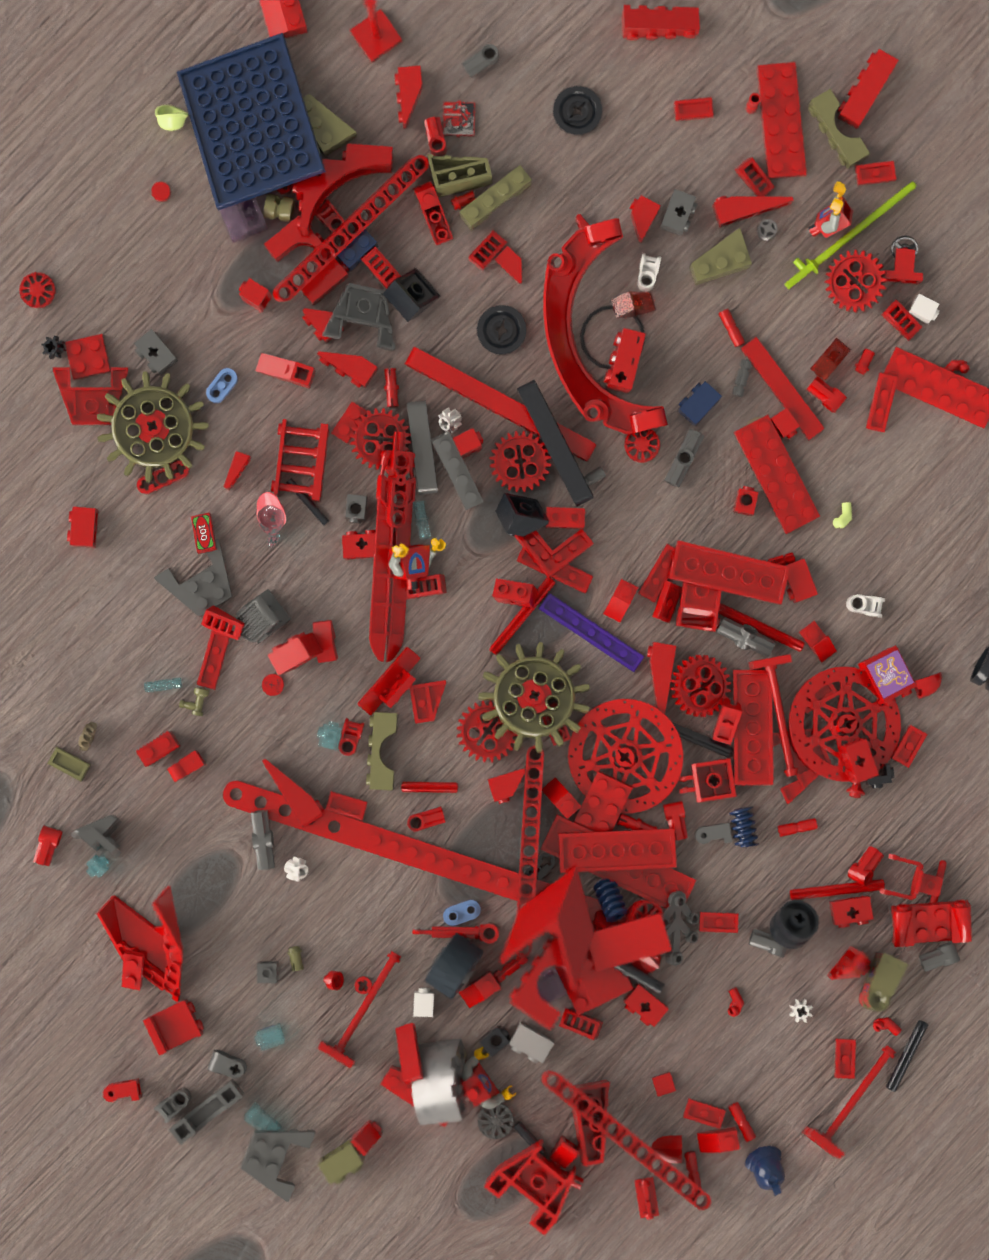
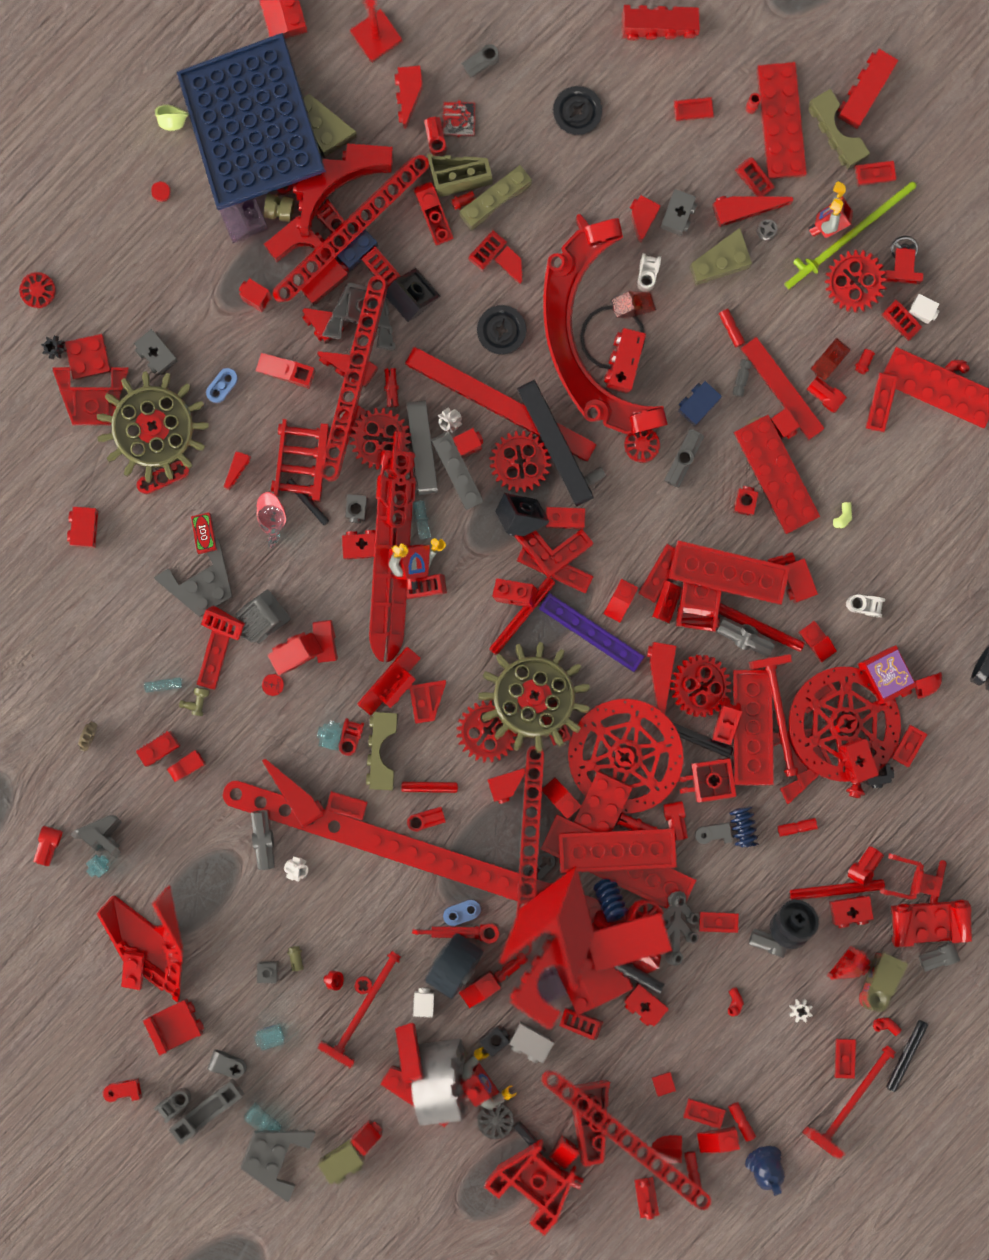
olive tile [47,747,91,782] -> none
none -> red beam [321,276,388,481]

